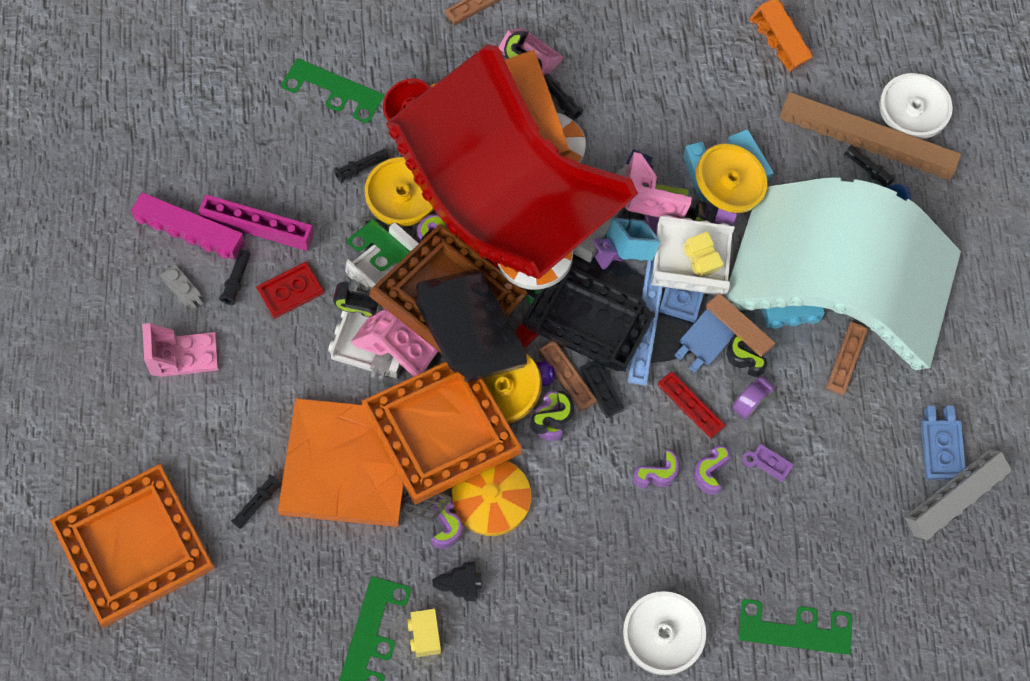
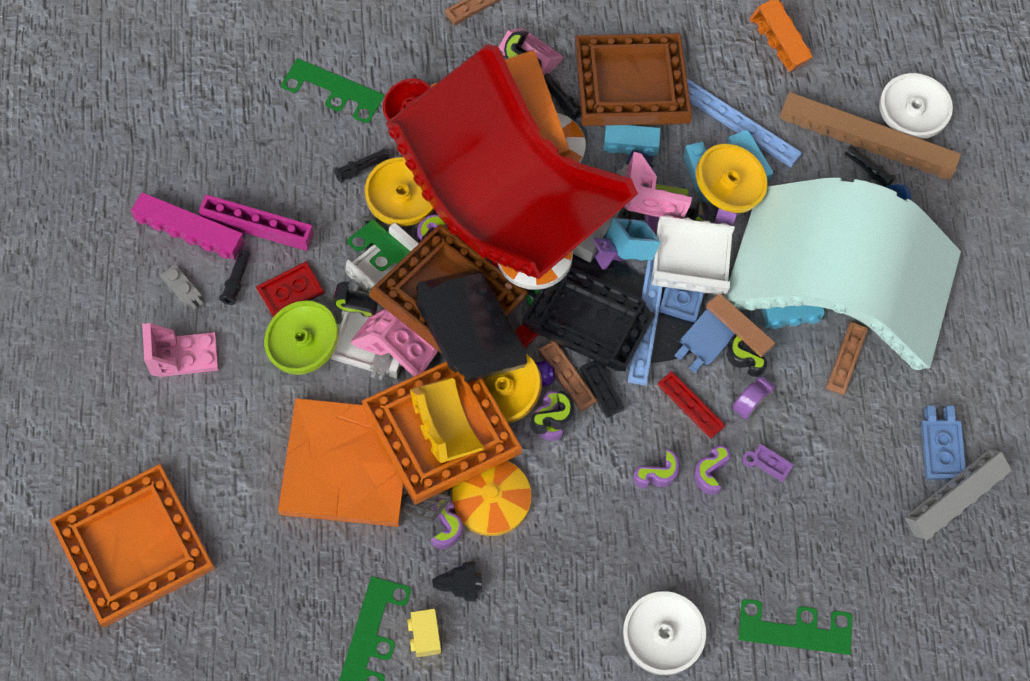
black pin [231,474,282,529] -> none
light yellow brick [683,231,724,278] -> none
none -> lime dish [264,301,339,375]
none -> yellow panel [410,377,484,463]
none -> dark orange tile [574,33,692,126]
none -> medium azure brick [603,125,660,157]
none -> light blue tile [687,78,802,168]

